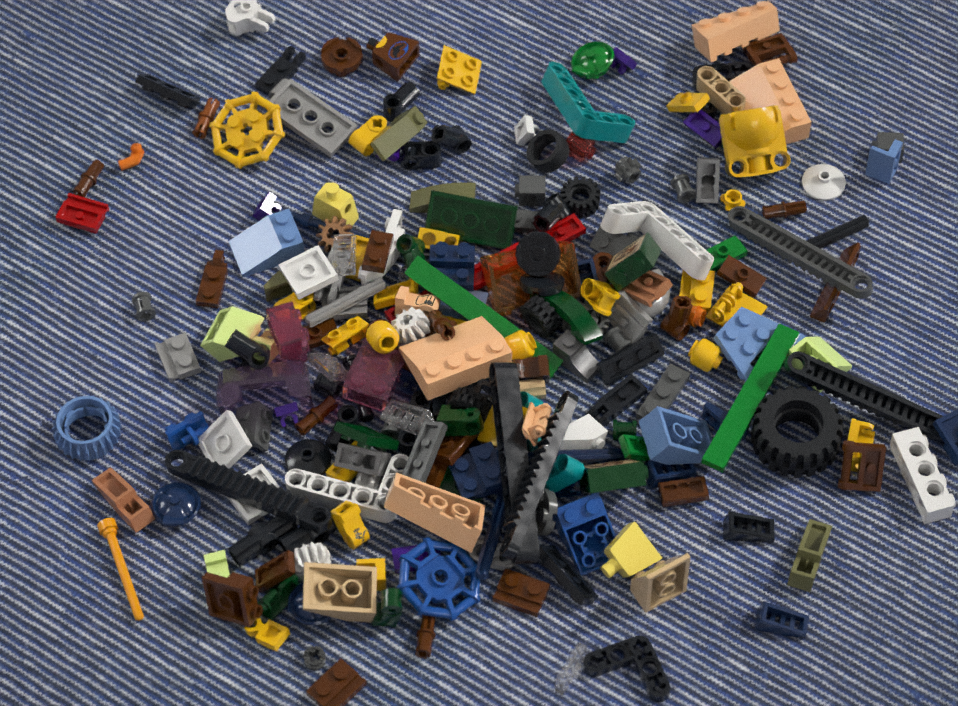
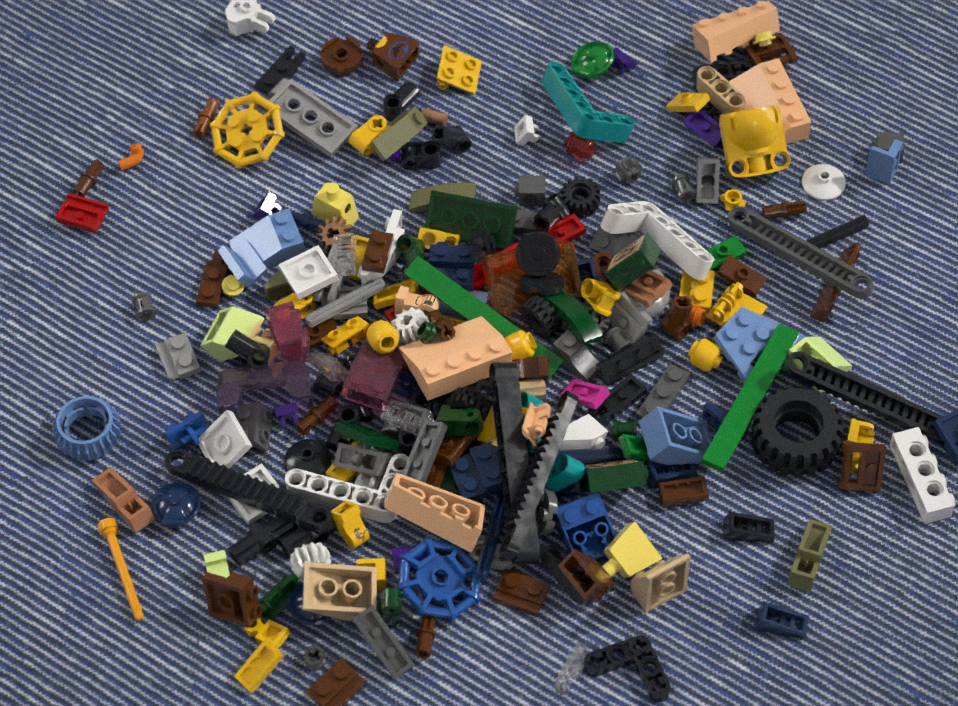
black plate [135,74,201,108] -> none
reddish brown plate [255,550,295,593] -> none
black tyre [526,129,570,173] -> none
none -> panel [217,240,268,288]
none -> light yellow plate [222,275,244,297]
none -> yellow plate [234,639,285,693]
none -> dark grey plate [352,604,415,679]
none -> dark green plate [417,321,437,344]
none -> medium nougat pin [422,107,449,126]
none -> black hinge [468,230,496,259]
none -> reddish brown torso [558,549,614,601]
none -> dark pink plate [560,379,610,409]
none -> light yellow plate [753,31,776,47]

